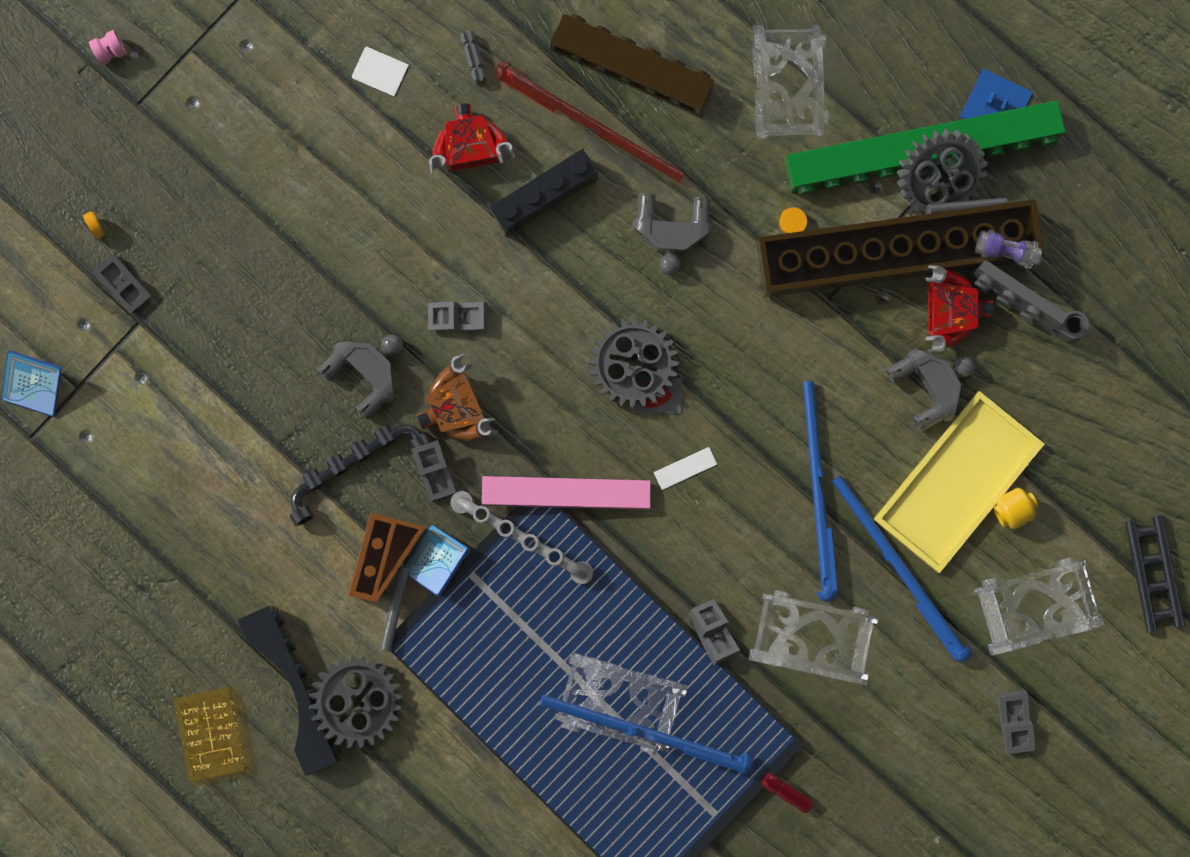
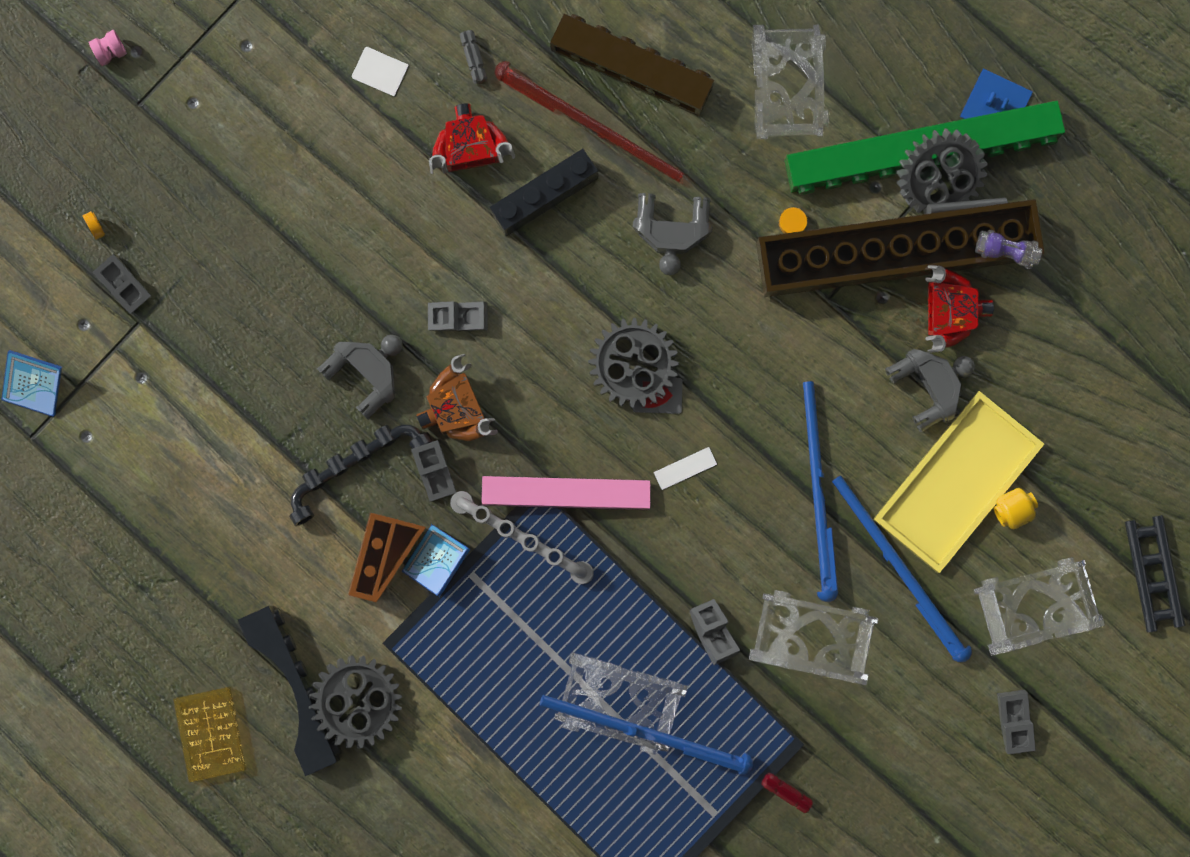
dark grey bar [380,567,410,652] -> none
dark grey hinge [969,260,1089,342] -> none

